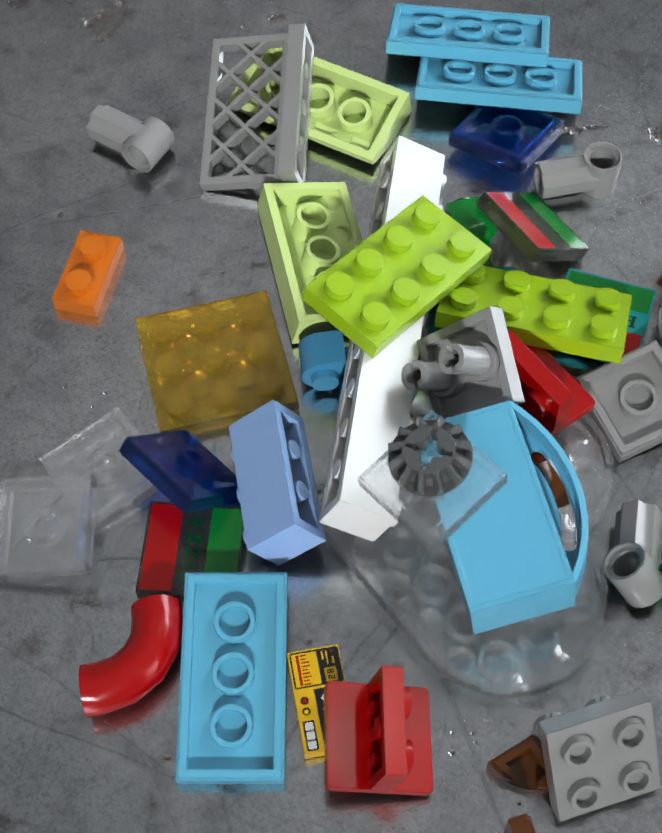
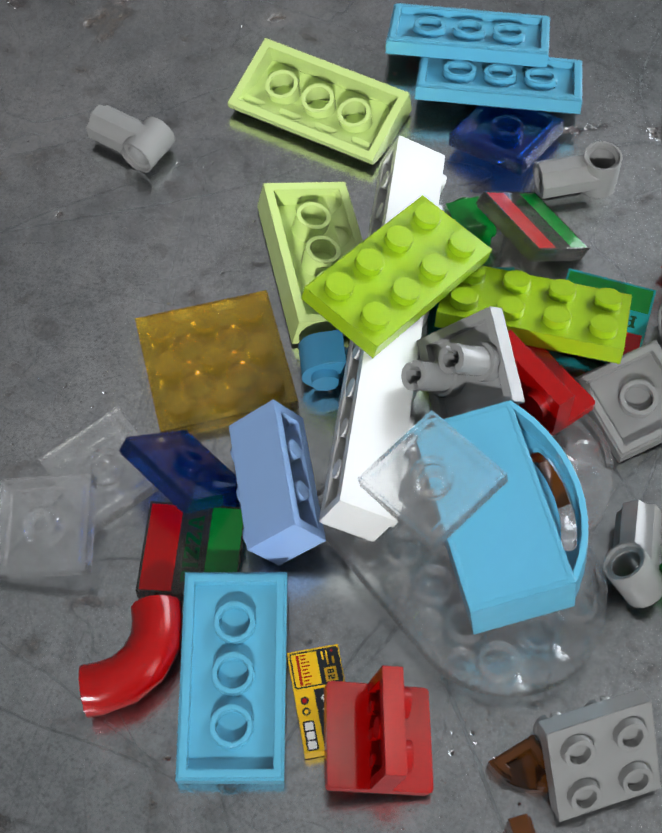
orange plate [52,230,124,317] -> none
light grey fence [199,23,314,191] -> none
dark grey gear [388,415,473,496] -> none

